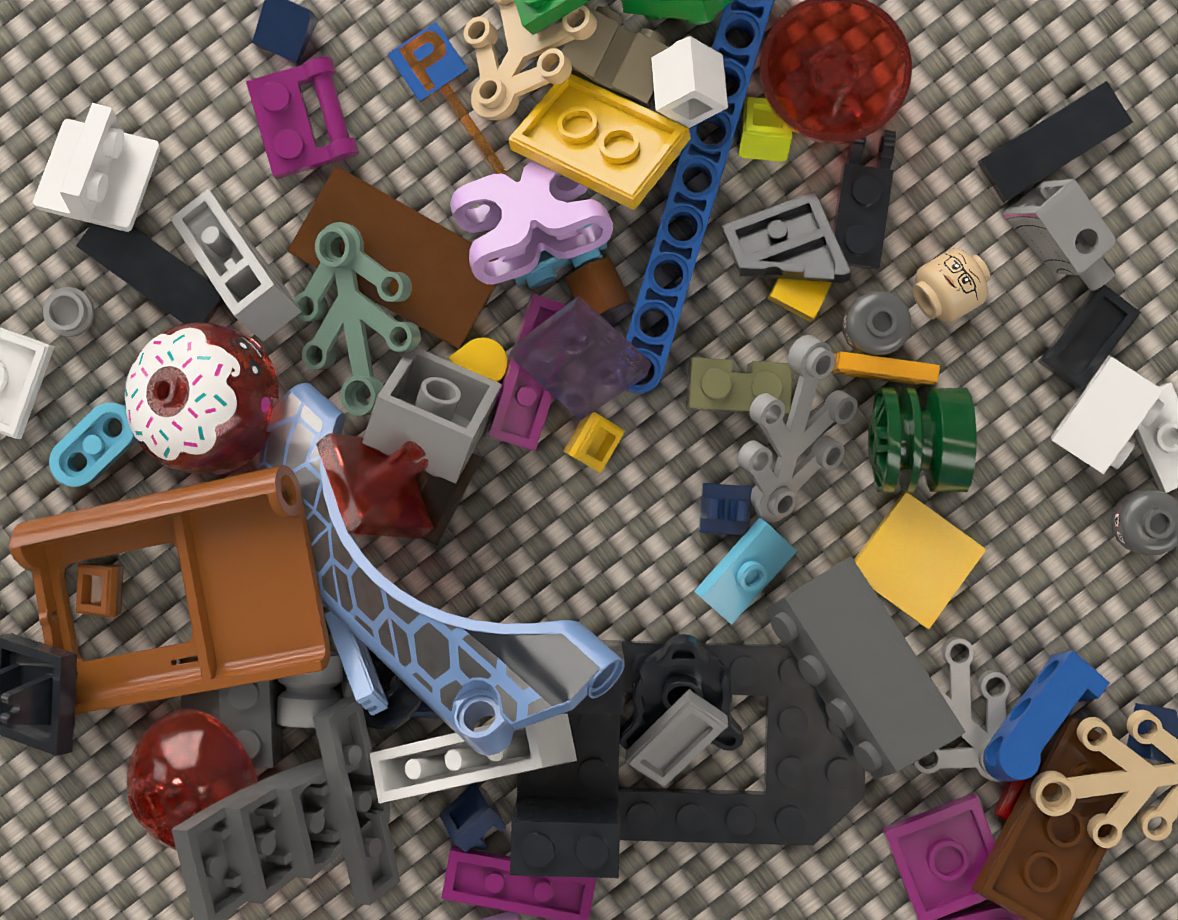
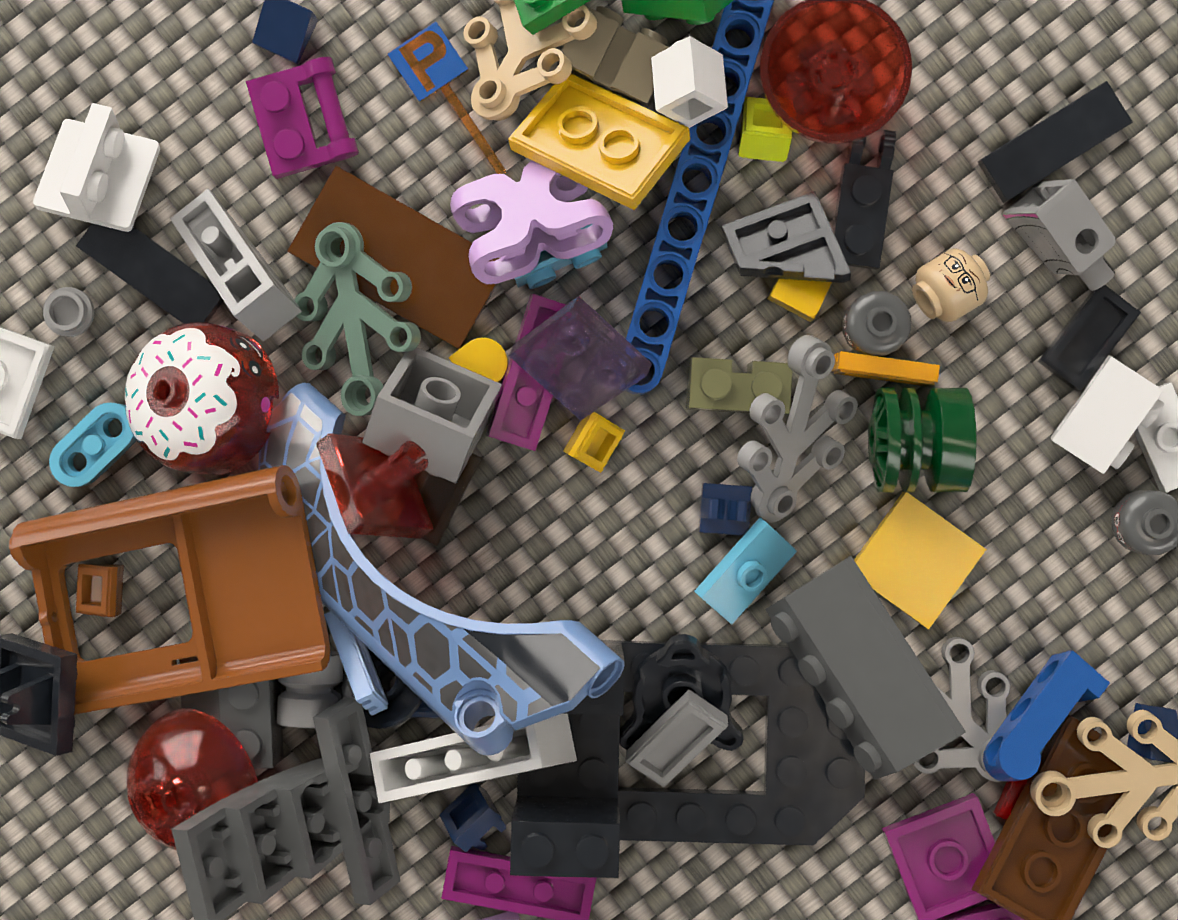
dark orange slope [565,256,631,322] -> none

